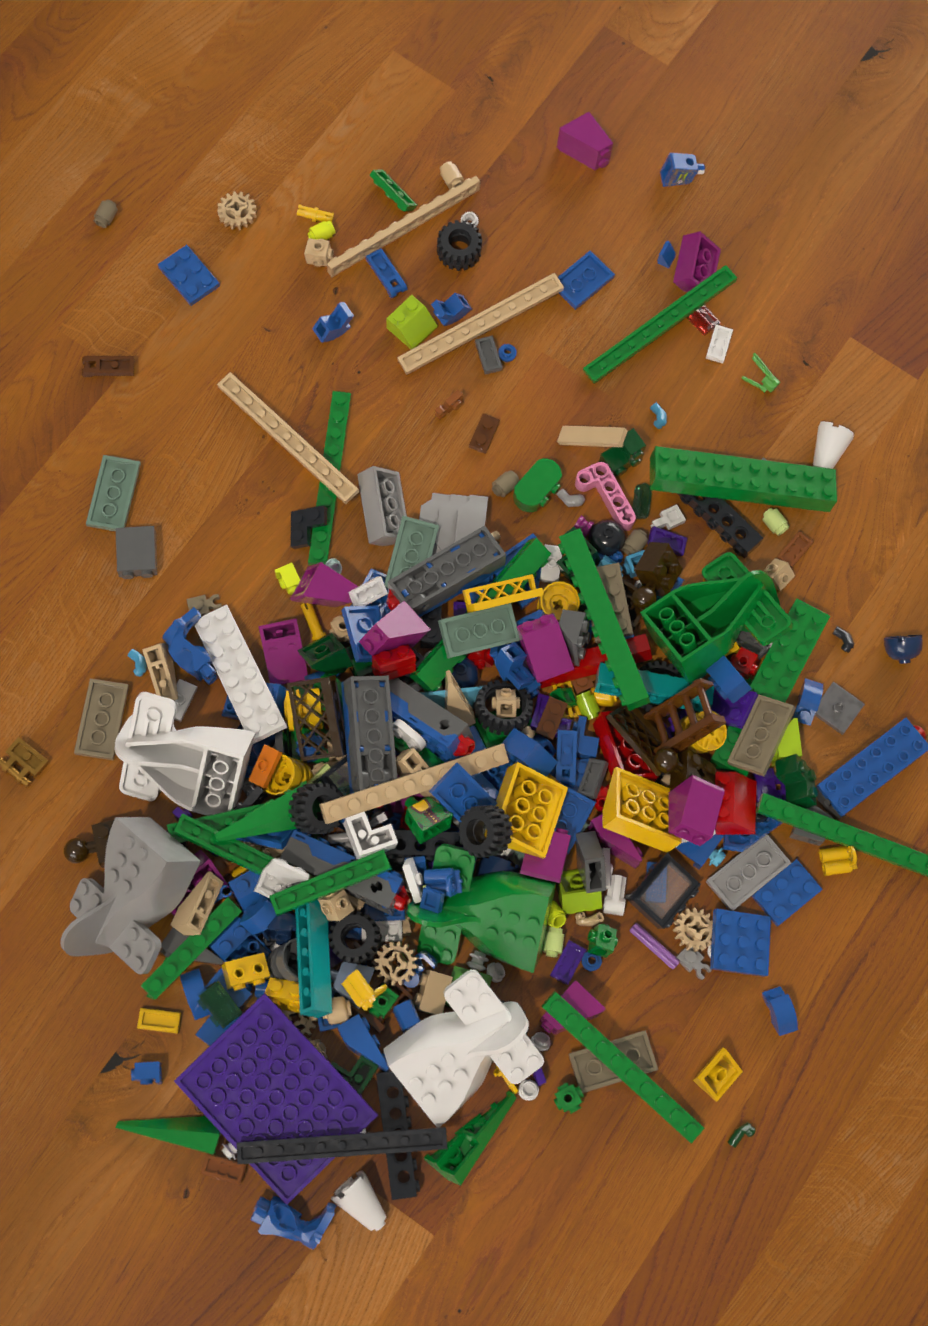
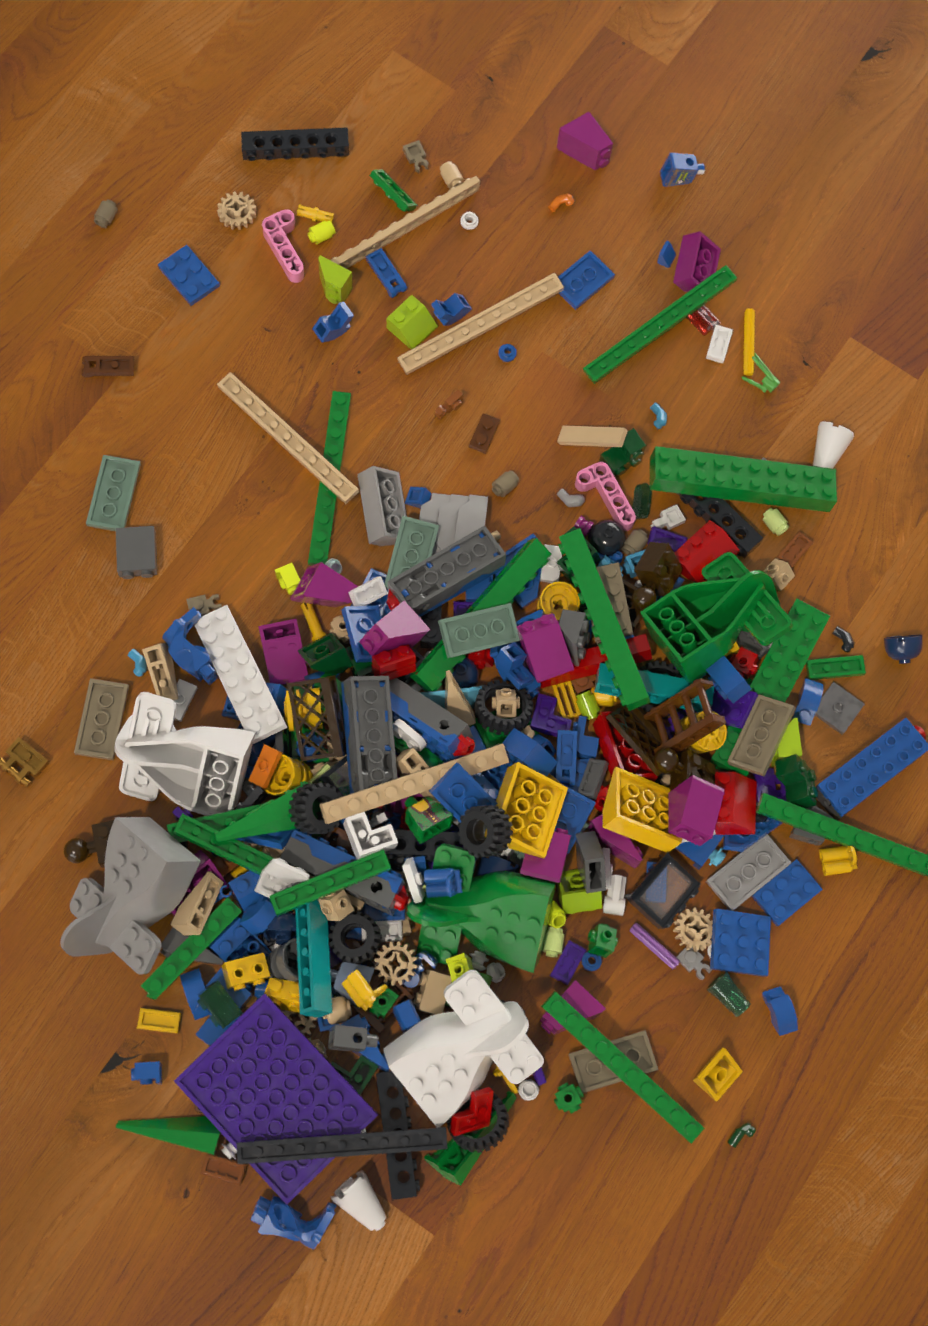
black plate [290,505,327,549] -> none
tan brick [304,238,333,266] -> none
light grey arm [328,833,353,853] -> none
blue plate [420,886,445,913] -> none
black tyre [437,220,482,271] -> none
yellow fence [462,574,544,613] -> none
dark grey plate [475,336,502,374] -> none
green brick [513,458,562,512] -> none
white plate [531,1032,551,1051] -> none
reddish brown plate [535,697,567,740] -> none
green slope [550,688,577,709] -> none
tan arm [575,912,604,926] -> none
none -> black brick [241,127,349,161]
none -> bright pink beam [262,209,304,283]
none -> lime slope [318,255,352,304]
none -> dark grey torso [328,1025,378,1052]
none -> dark tan plate [403,140,428,173]
none -> blue slope [405,487,432,509]
none -> neon yellow brick [446,953,474,982]
none -> black tyre [446,1088,509,1153]
none -> red plate [450,1087,494,1136]
none -> orange arm [548,193,575,212]
none -> red slope [674,520,740,583]
none -> clear green plant [706,971,751,1017]
none -> yellow axle [743,308,755,376]
none -> green plate [806,655,866,680]

